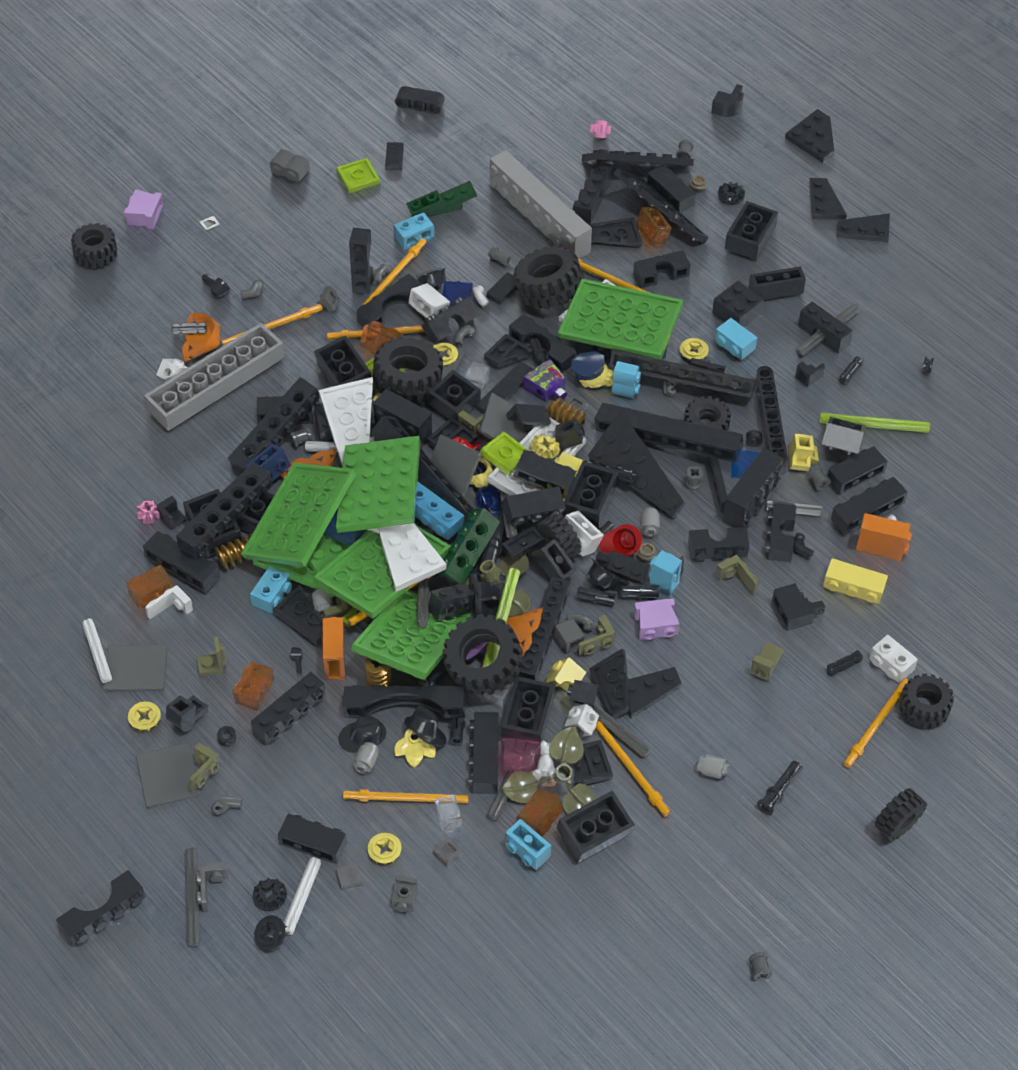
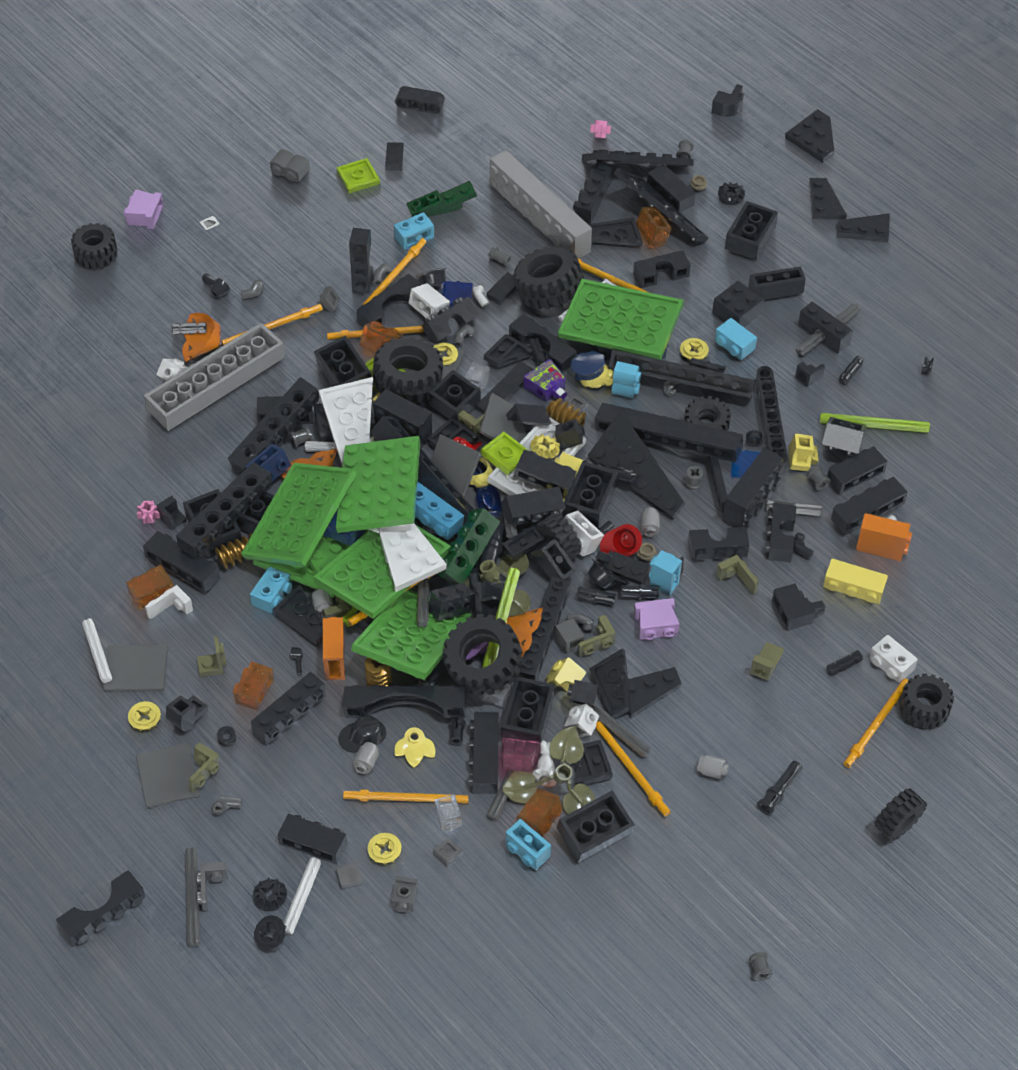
black piece [404,705,447,747] -> none

